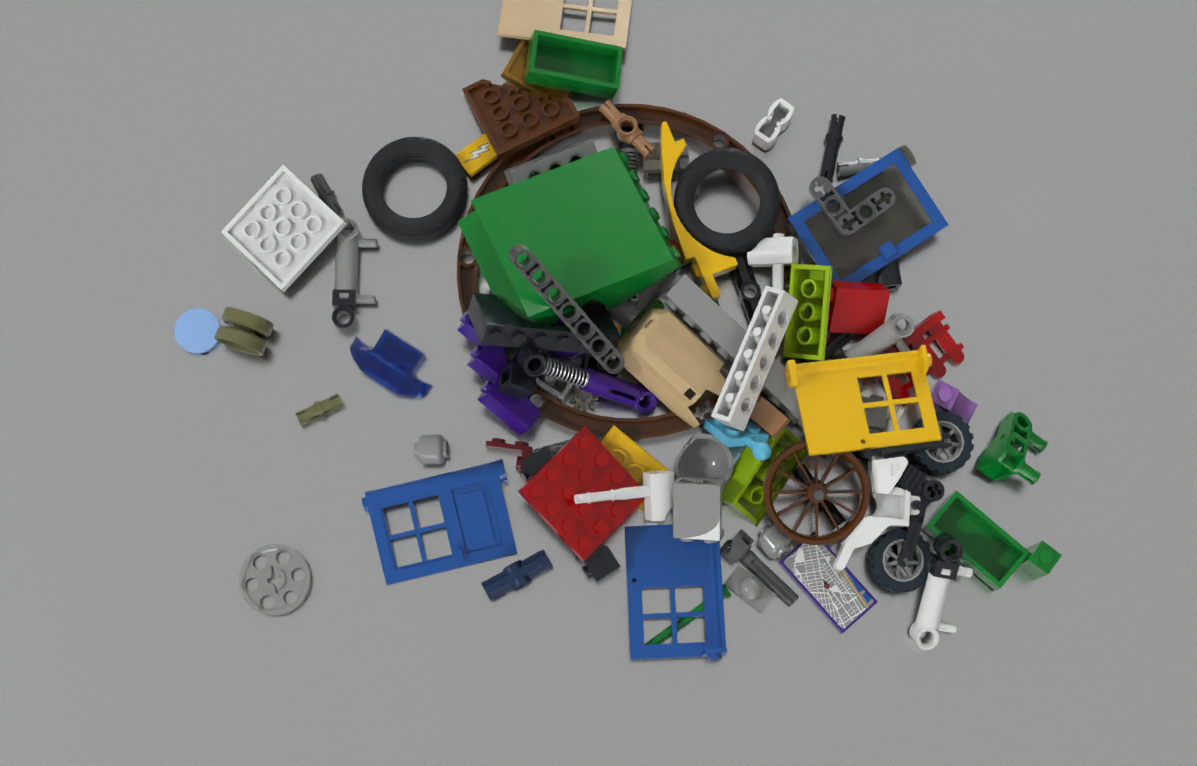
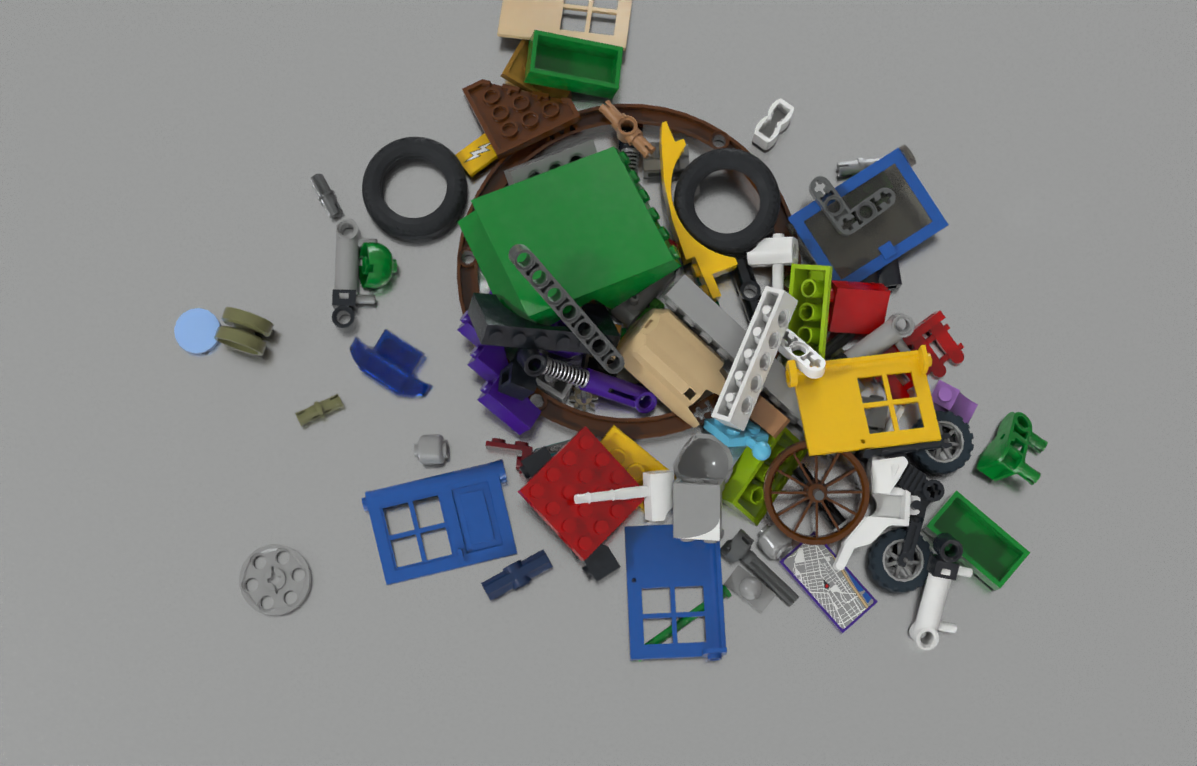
white plate [221,165,347,292] -> none
black pin [820,114,846,184] -> none
green brick [1019,541,1062,579] -> none
none -> green cylinder [359,242,397,288]
none -> white beam [778,328,826,379]

